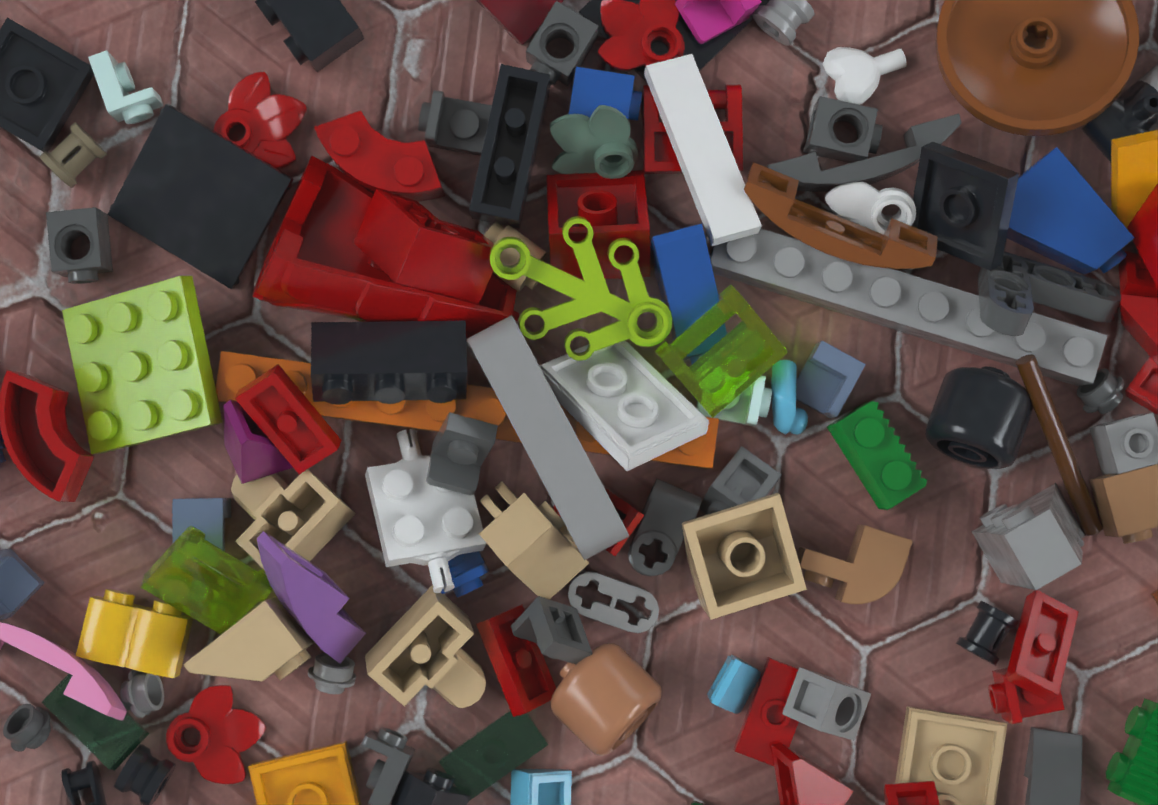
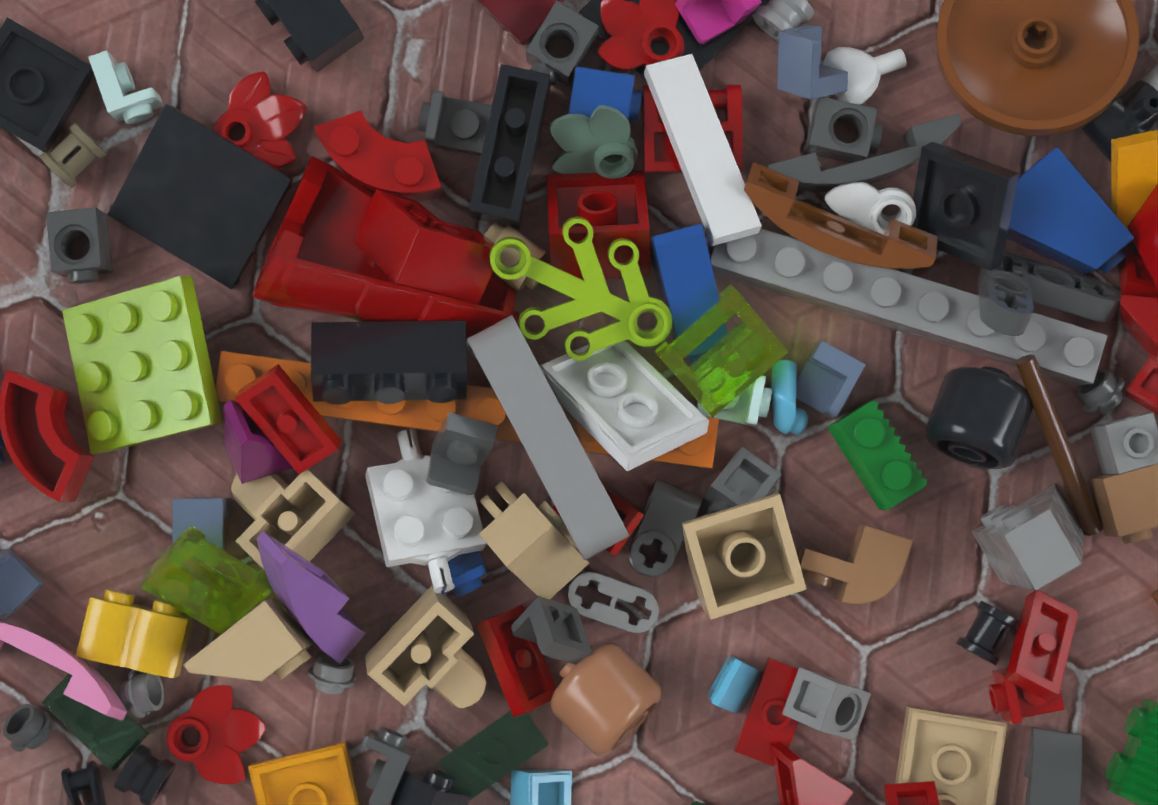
none -> sand blue panel [777,24,848,99]

